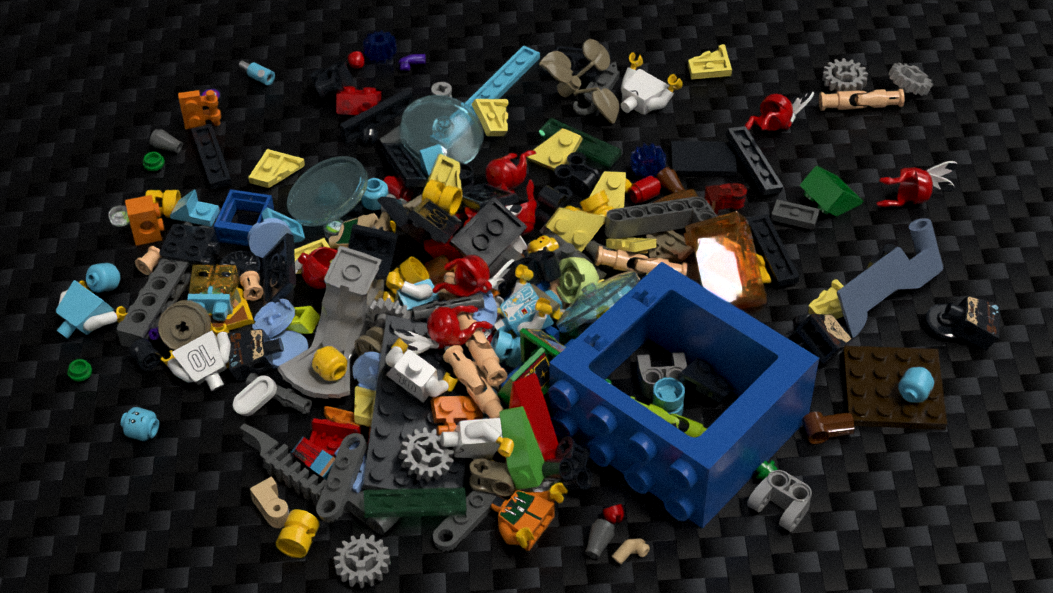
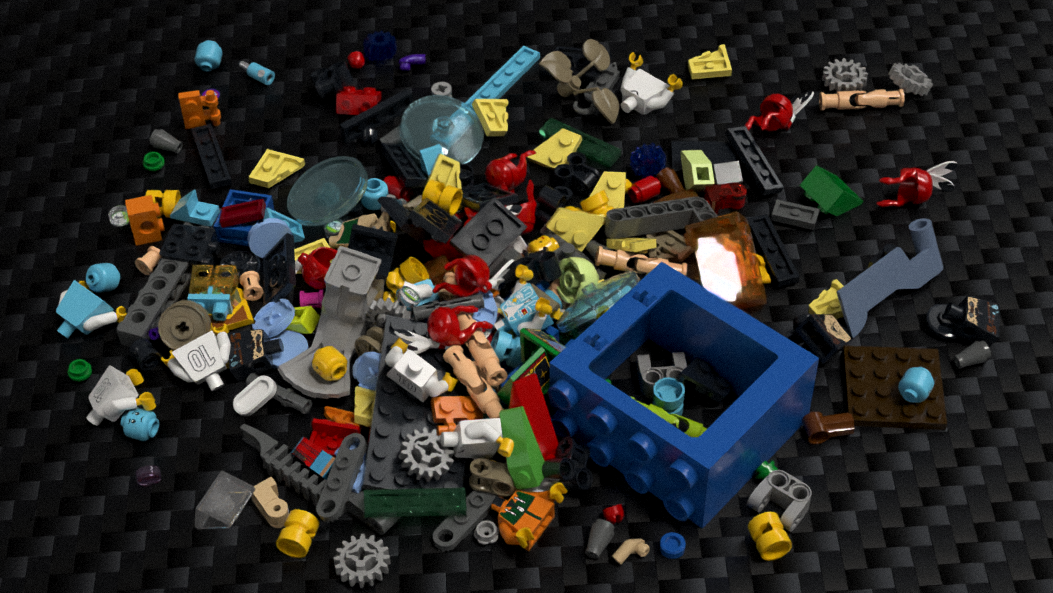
none -> white torso [86,365,156,426]
none -> clear purple tile [135,465,162,486]
none -> medium azure head [195,40,222,72]
none -> clear slope [195,470,255,529]
none -> dark red tile [220,199,266,228]
none -> dark pink bush [300,290,324,310]
none -> clear tile [397,286,421,308]
none -> light grey plate [474,521,499,545]
none -> blue tile [660,532,686,559]
none -> yellowish green slope [680,150,715,193]
none -> brick [712,161,743,191]
none -> yellow wheel [748,512,792,561]
none -> dark grey cone [953,341,991,369]

